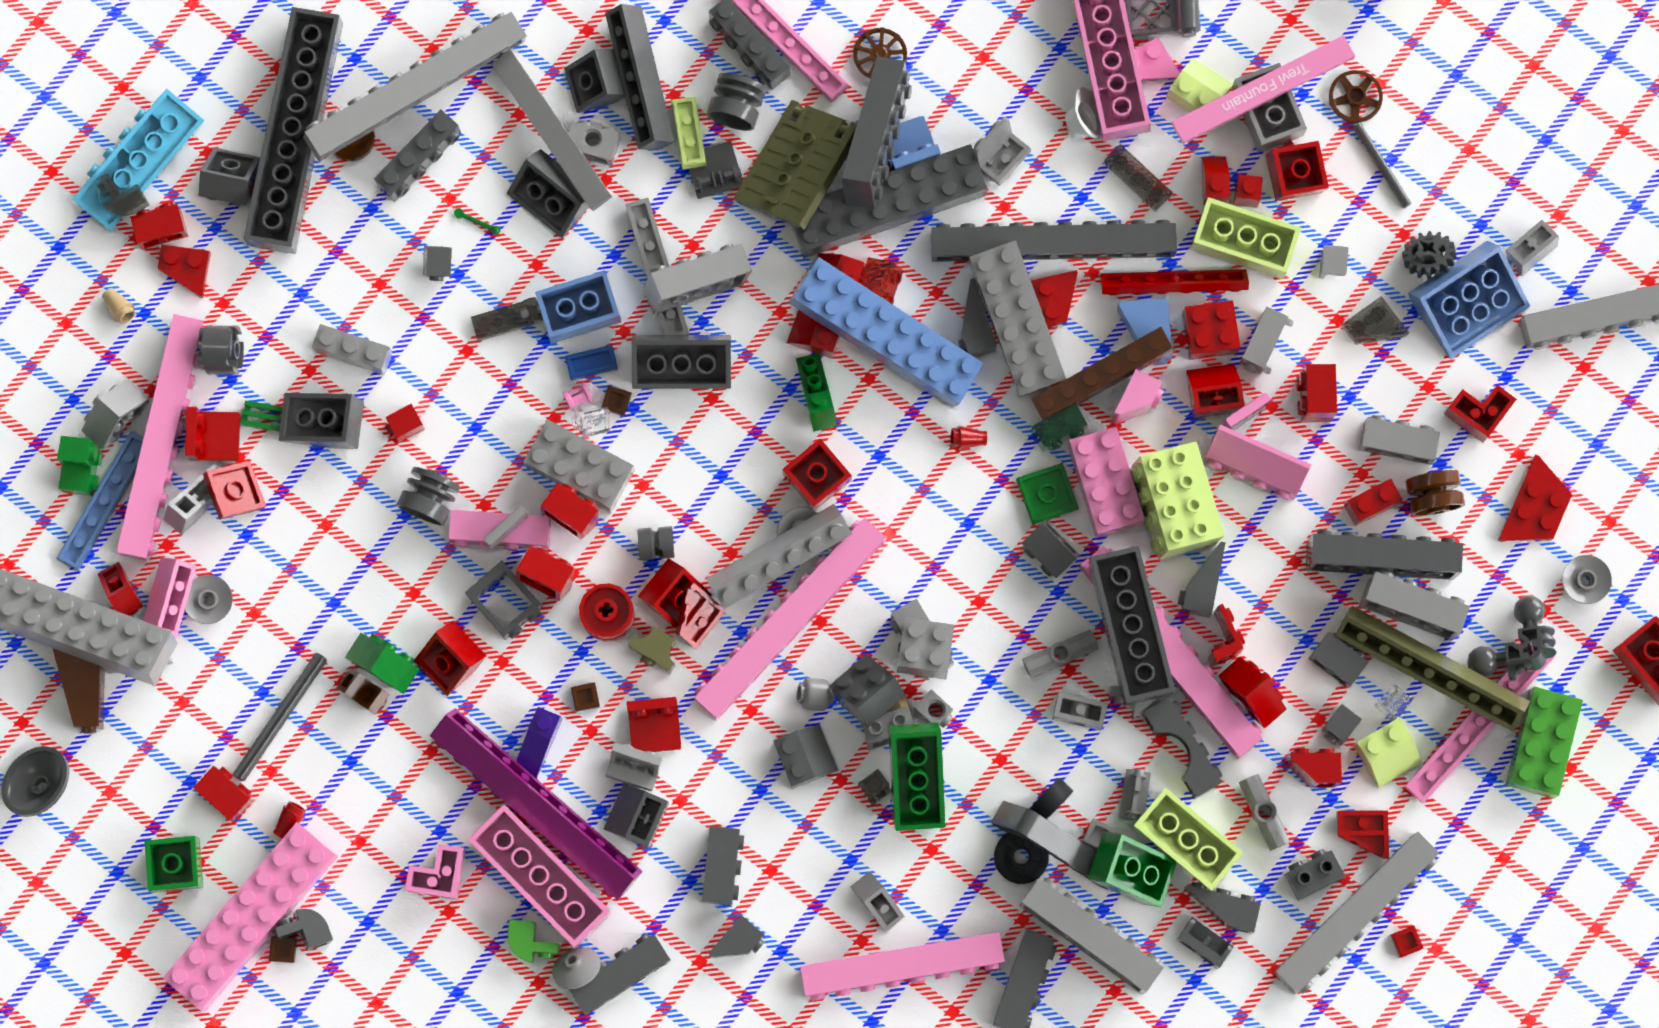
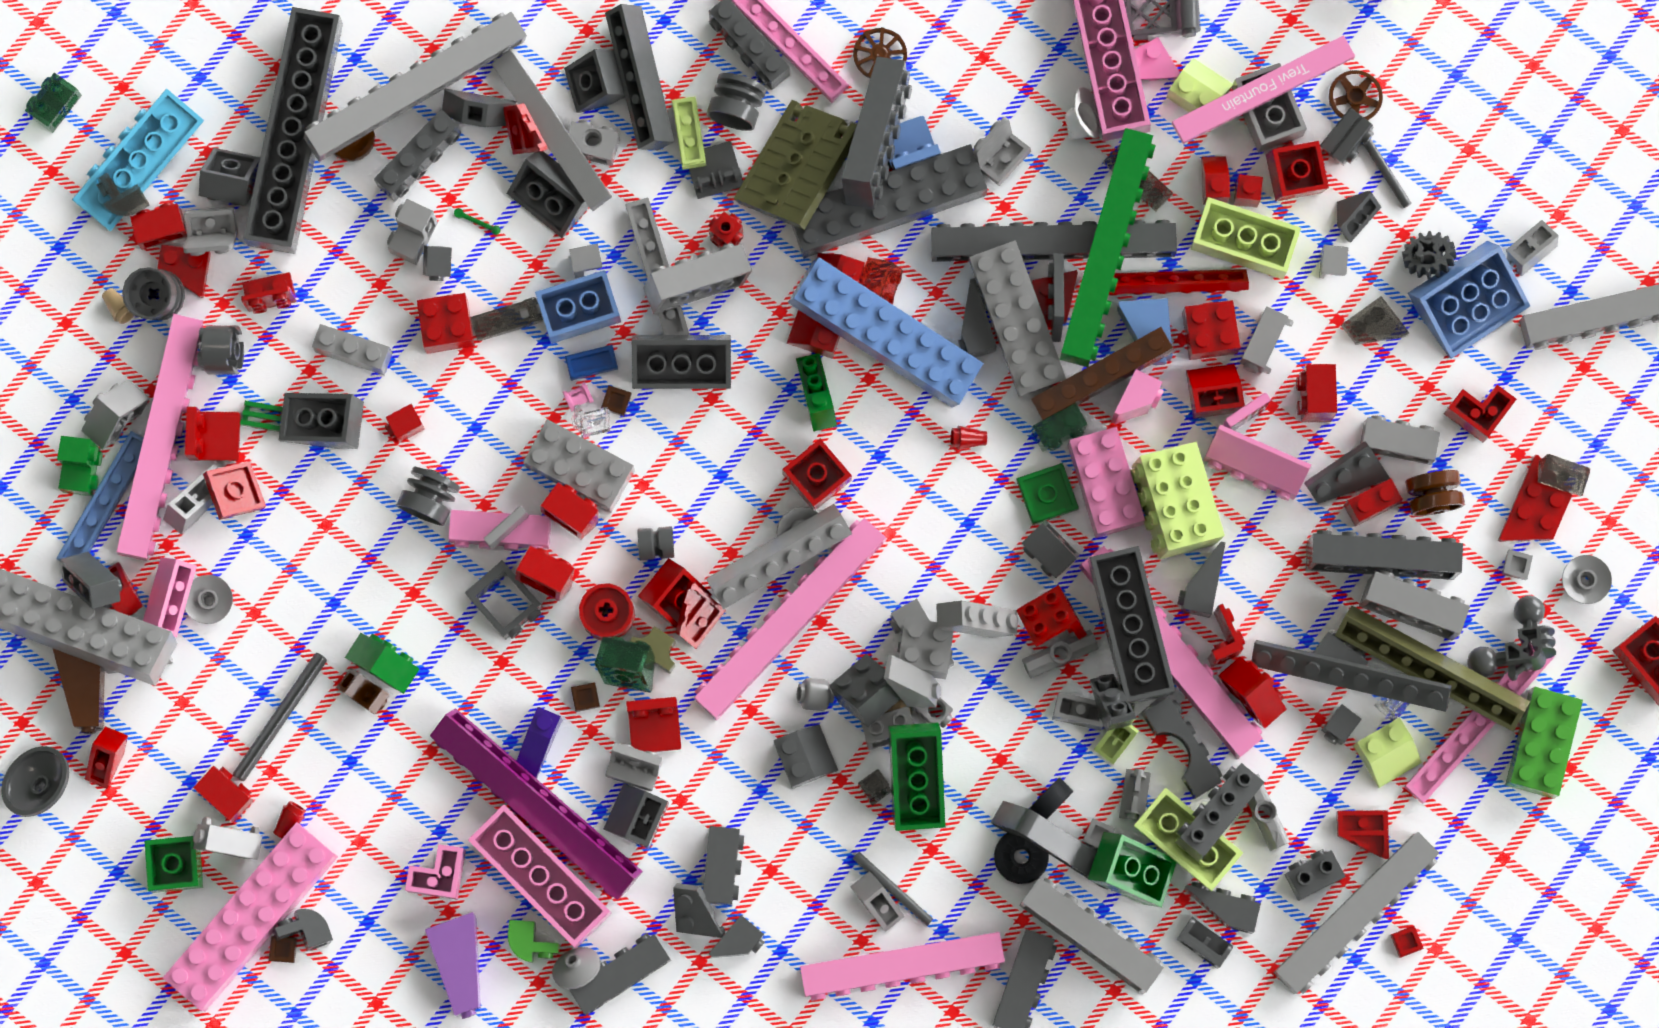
red slope [414,621,487,696] -> none
red slope [1284,748,1342,788] -> none
none -> clear green brick [25,72,82,133]
none -> dark grey brick [60,552,122,609]
none -> red slope [85,726,128,789]
none -> dark grey wheel [122,267,185,321]
none -> light grey bracket [183,207,238,256]
none -> brick [193,817,263,860]
none -> red bracket [241,272,297,314]
none -> light grey brick [387,199,438,266]
none -> red brick [417,293,475,354]
none -> medium lavender slope [425,912,481,1019]
none -> dark grey slope [442,88,517,127]
none -> red wing [503,103,548,155]
none -> light grey panel [569,243,602,278]
none -> clear green slope [594,636,655,693]
none -> dark grey wing [673,883,725,938]
none -> red brick [708,211,744,248]
none -> dark grey bar [852,852,933,926]
none -> light grey slope [884,655,941,708]
none -> light grey brick [936,600,1018,638]
none -> red bracket [1016,585,1087,647]
none -> dark grey wing [1048,253,1064,342]
none -> green brick [1060,128,1156,367]
none -> dark grey slope [1090,674,1136,731]
none -> yellowish green slope [1094,725,1139,765]
none -> dark grey brick [1175,763,1265,862]
none -> dark grey plate [1251,640,1452,712]
none -> dark grey wing [1304,441,1390,504]
none -> dark grey brick [1320,108,1374,166]
none -> dark grey slope [1337,191,1382,243]
none -> light grey plate [1502,549,1533,581]
none -> clear smoke slope [1537,454,1591,497]

